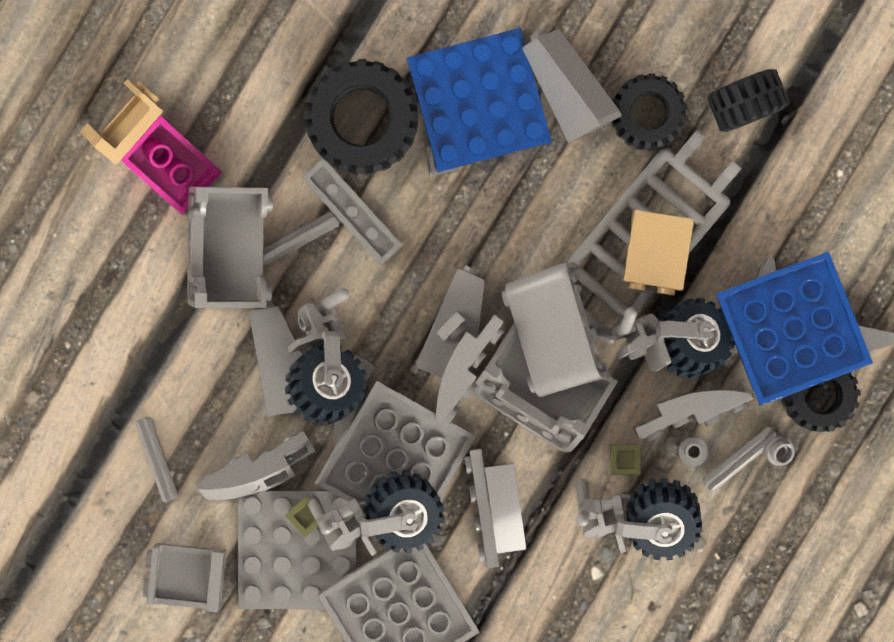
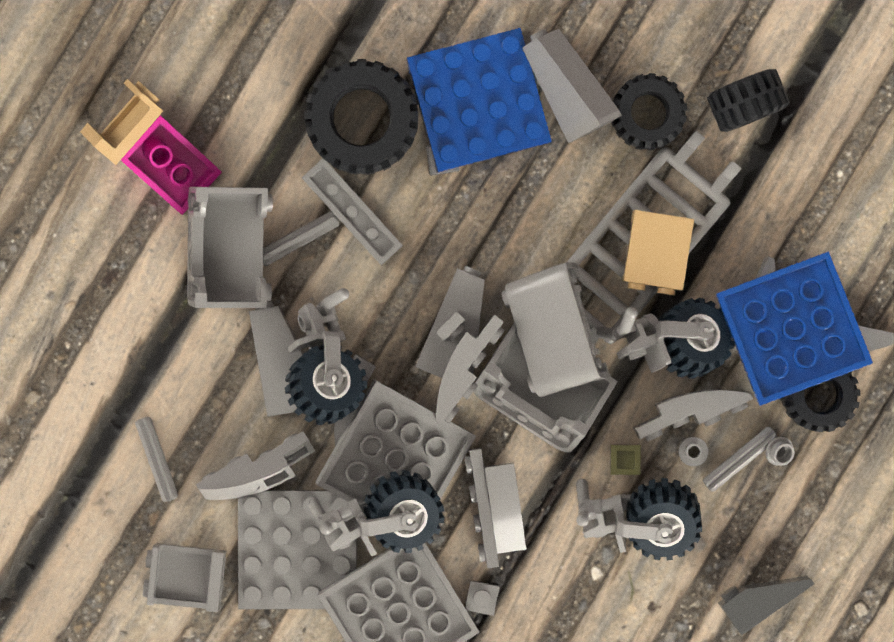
olive plate [285,495,318,537] -> none
none -> light grey plate [465,580,499,616]
none -> dark grey slope [718,576,814,635]

